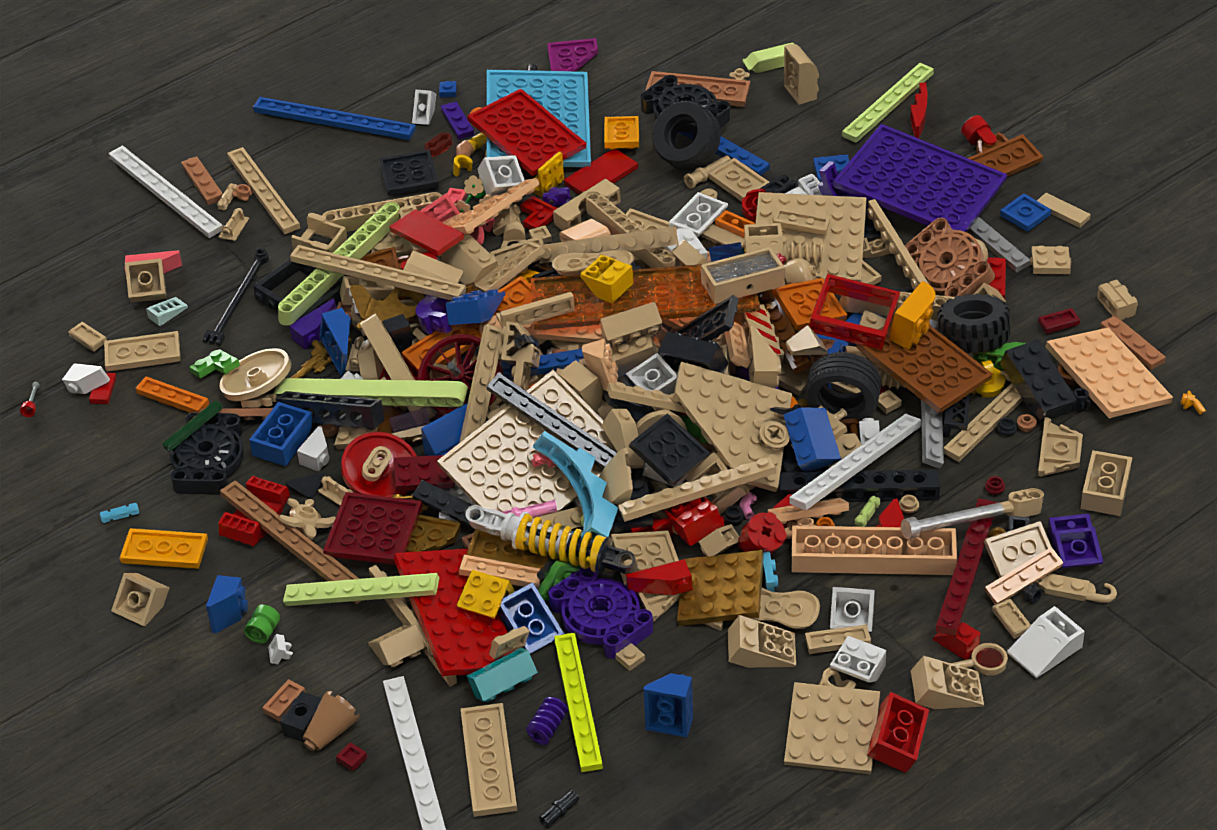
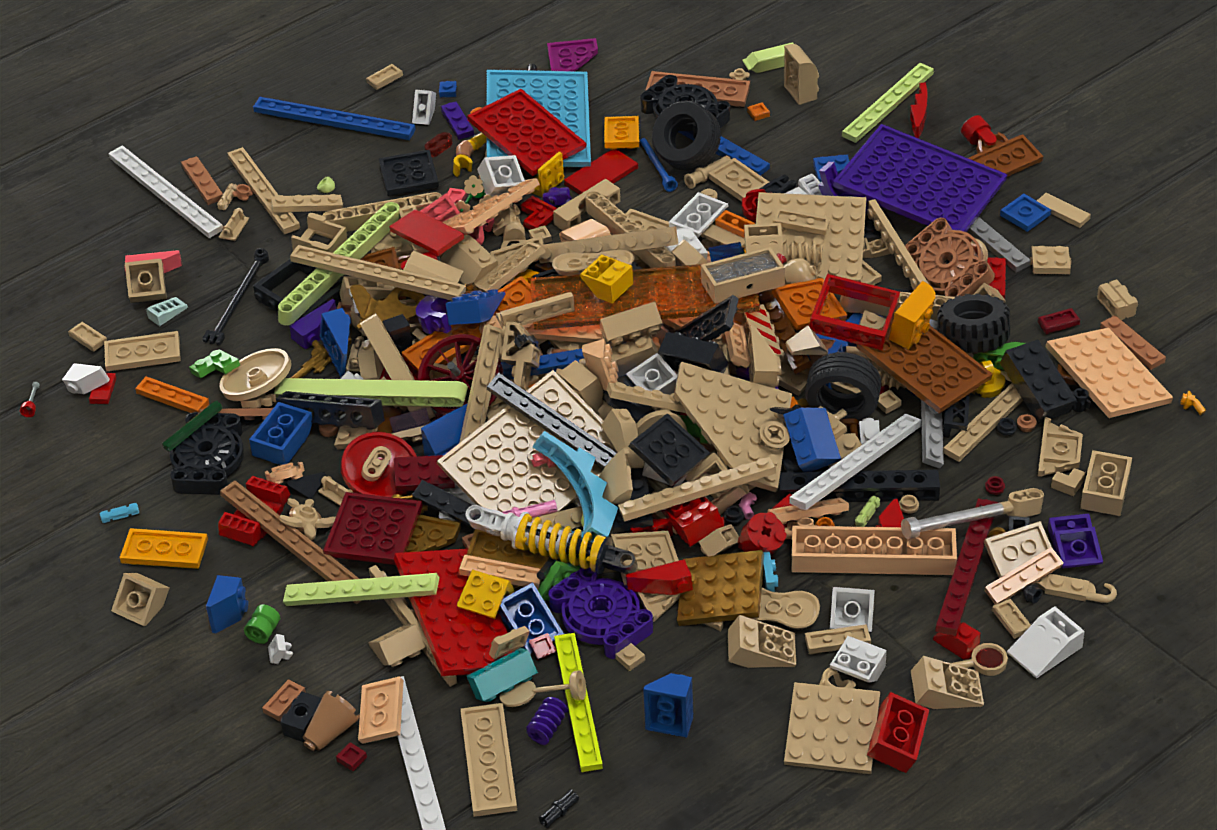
white slope [297,426,329,472] -> none
none -> light nougat plate [265,462,305,484]
none -> tan plate [271,194,343,212]
none -> yellowish green piece [317,177,335,193]
none -> light nougat plate [358,676,404,744]
none -> tan plate [366,64,403,90]
none -> tan piece [500,670,586,707]
none -> tile [528,633,556,661]
none -> blue piece [640,138,678,192]
none -> orange tile [747,102,770,121]
none -> tan piece [1051,468,1085,496]

